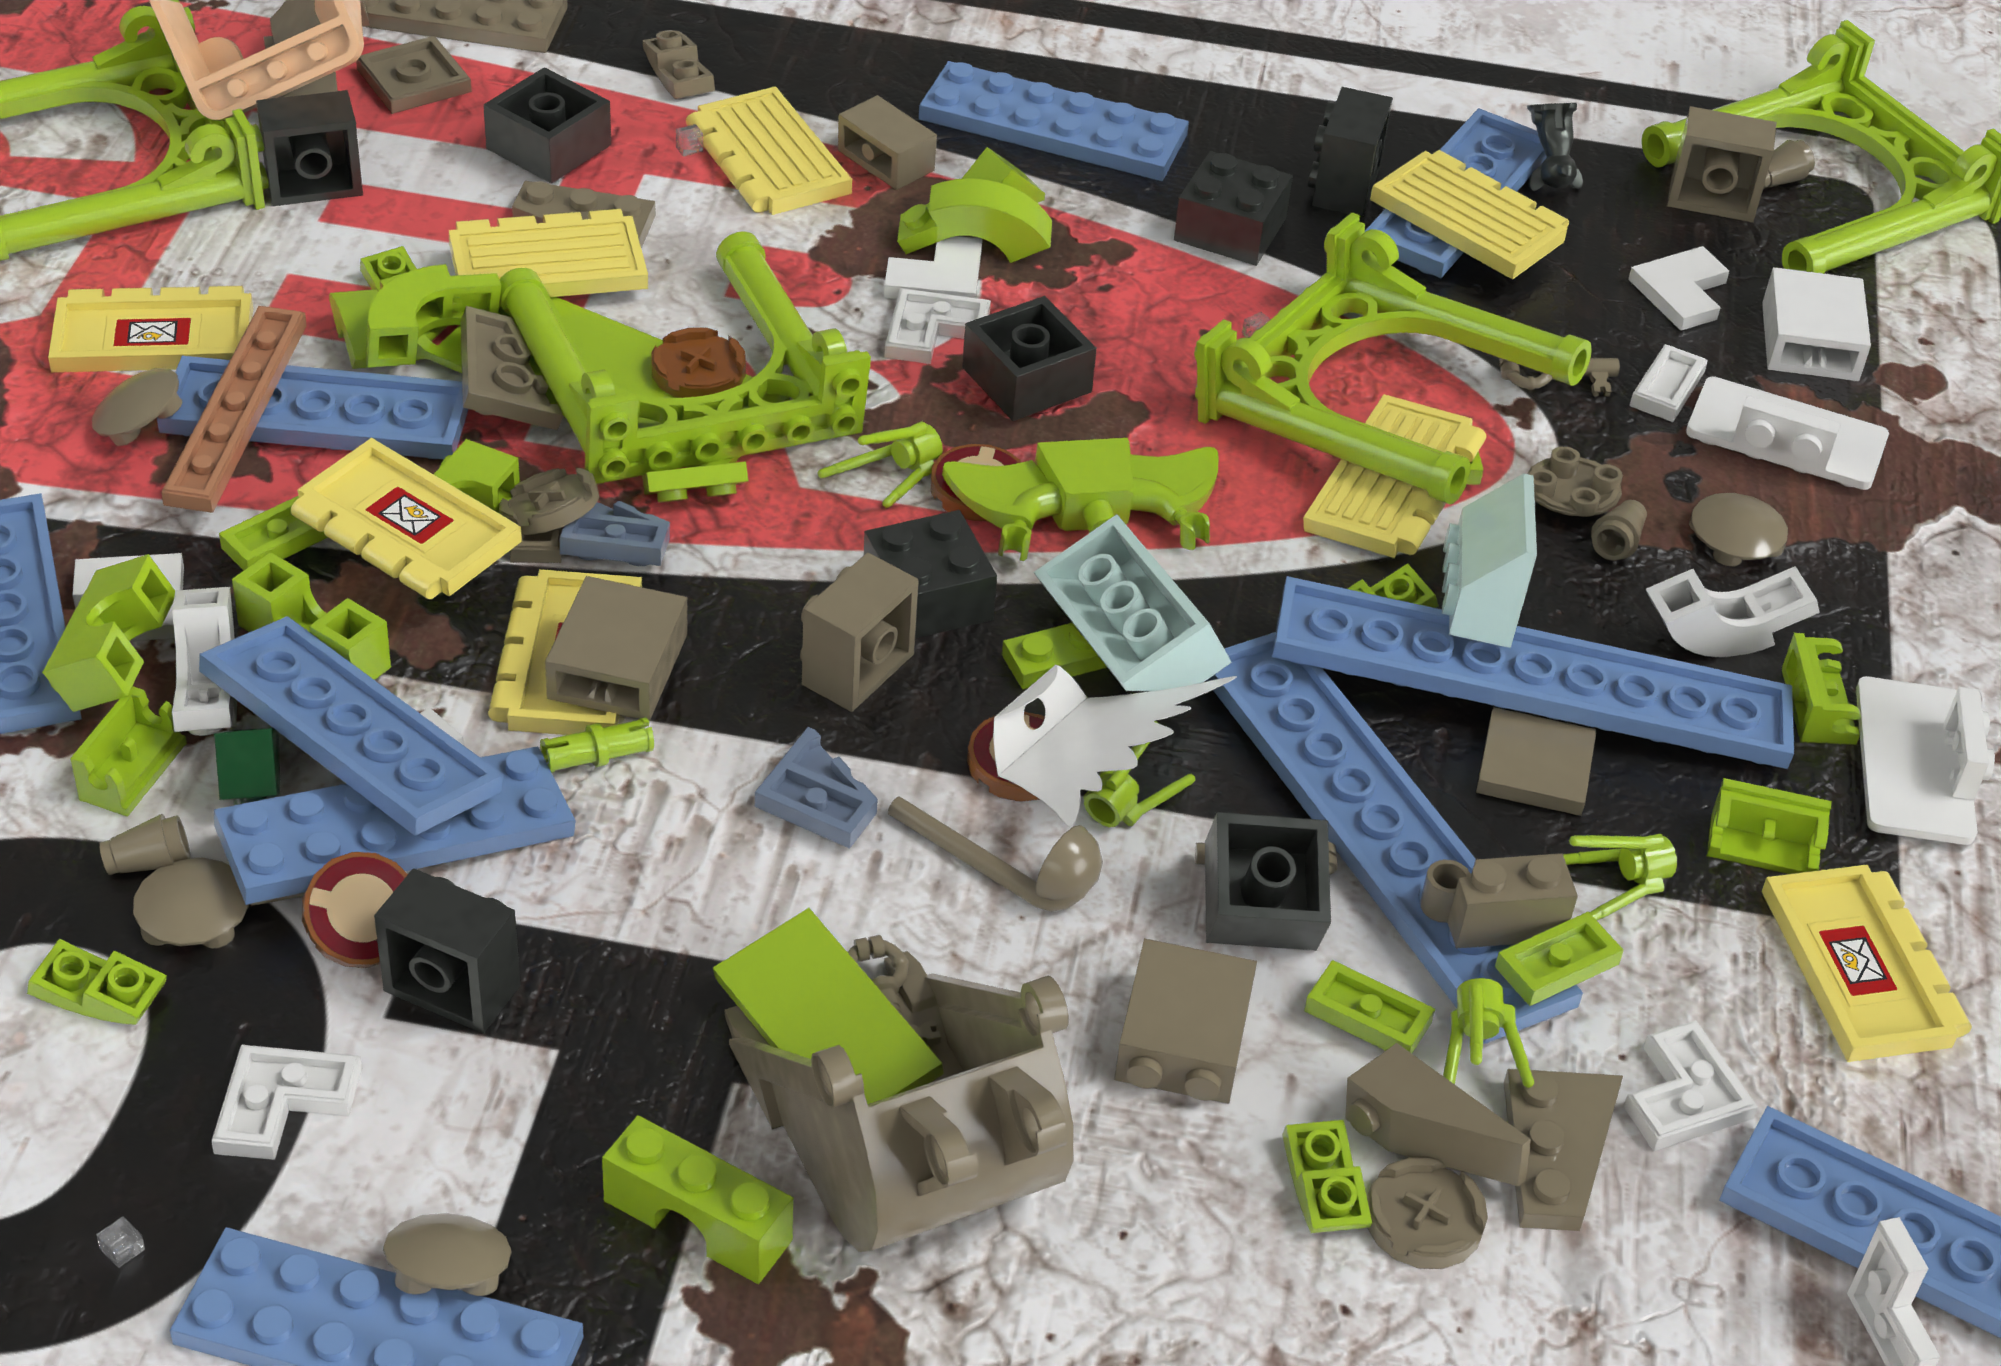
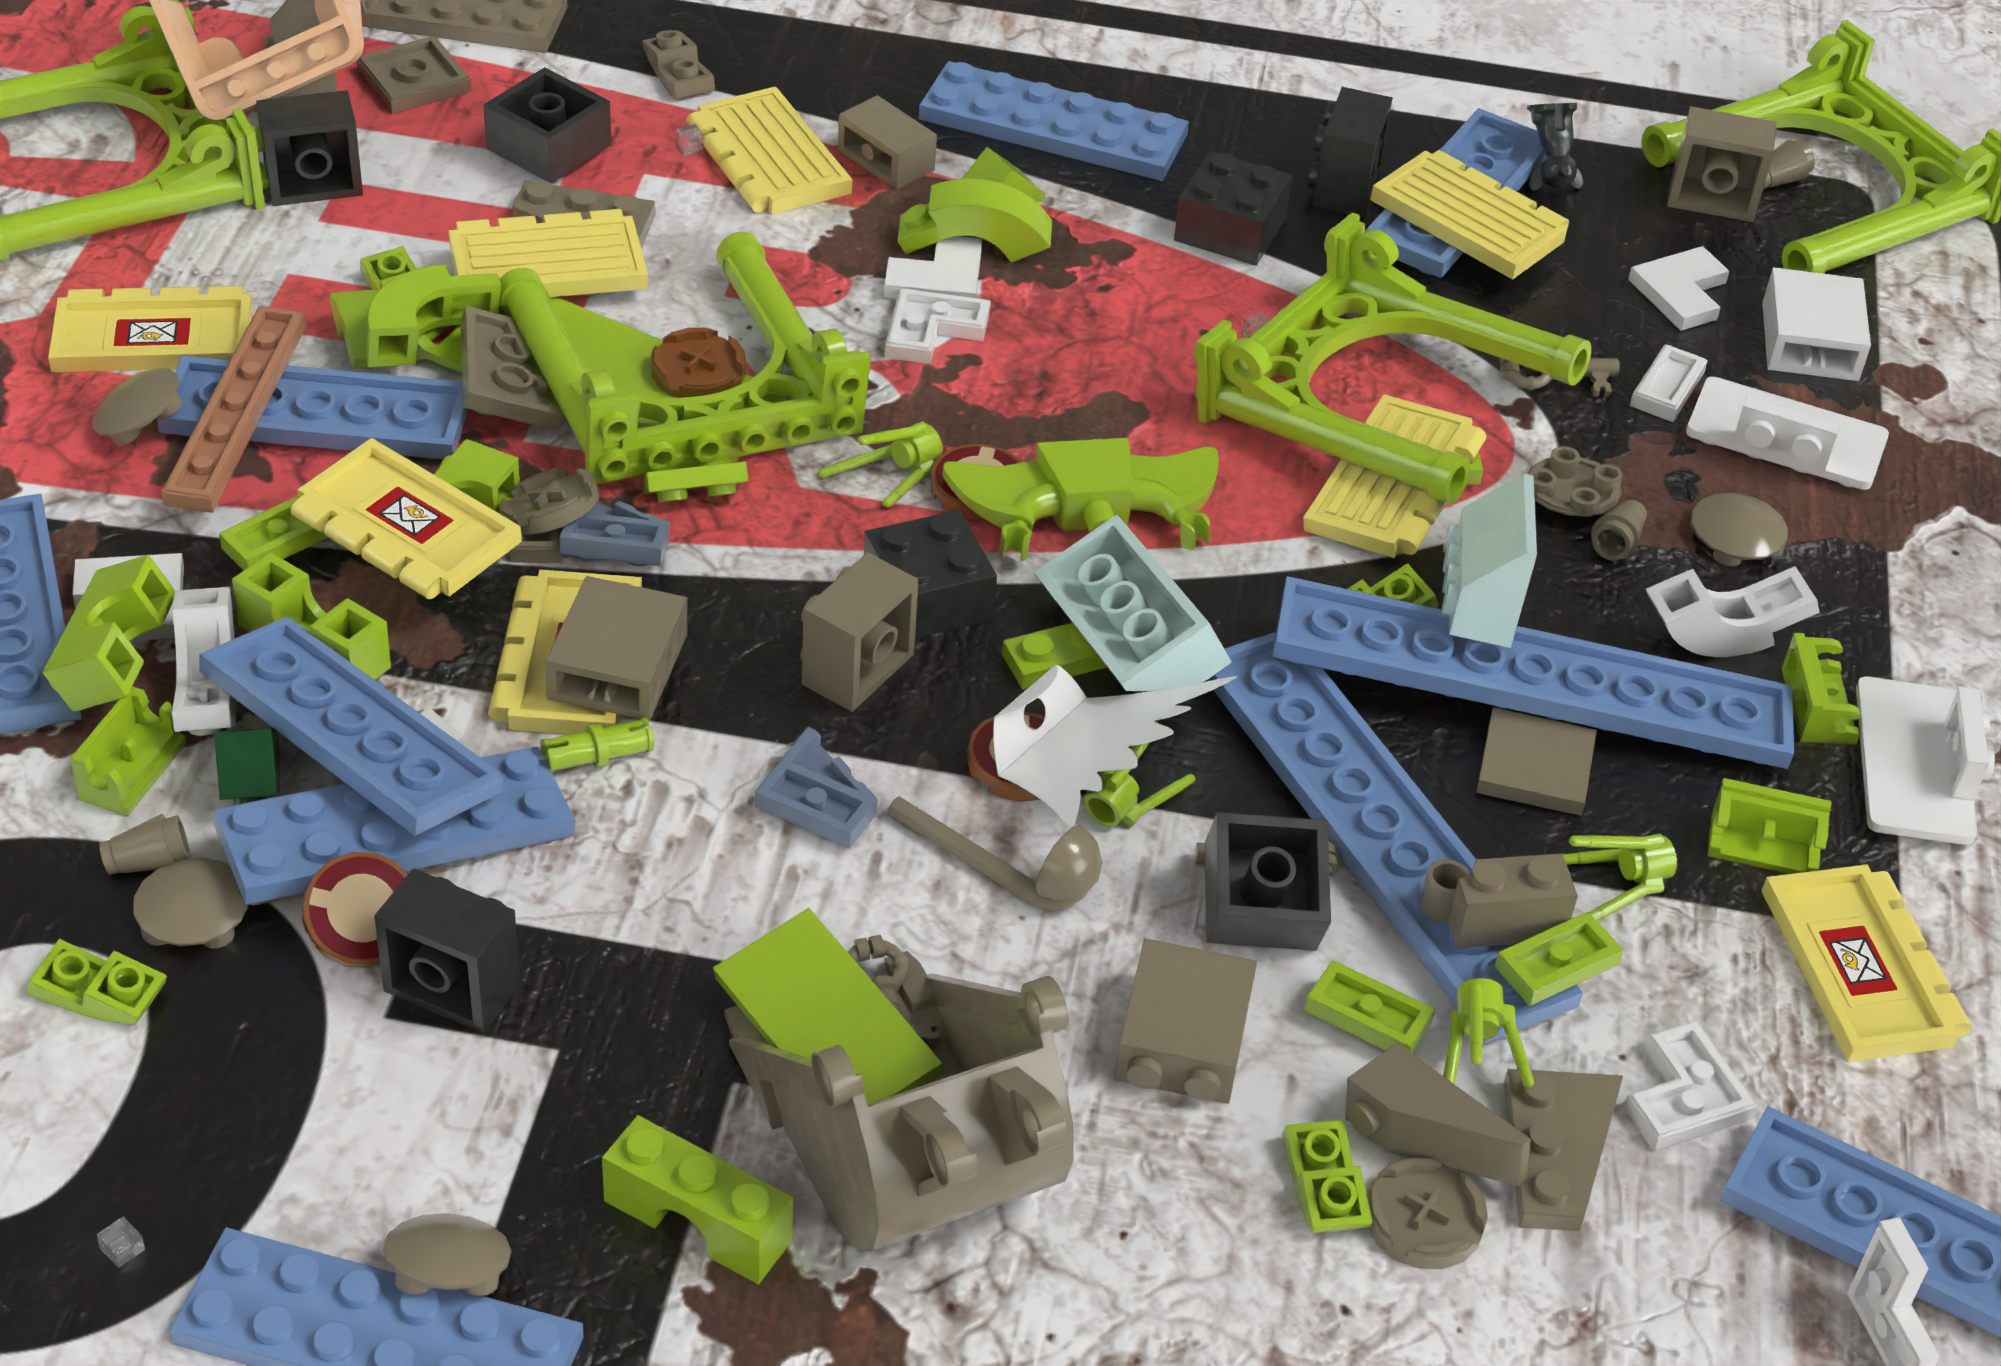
white tile [212,1045,362,1160] -> none
pearl dark grey brick [962,296,1097,421] -> none

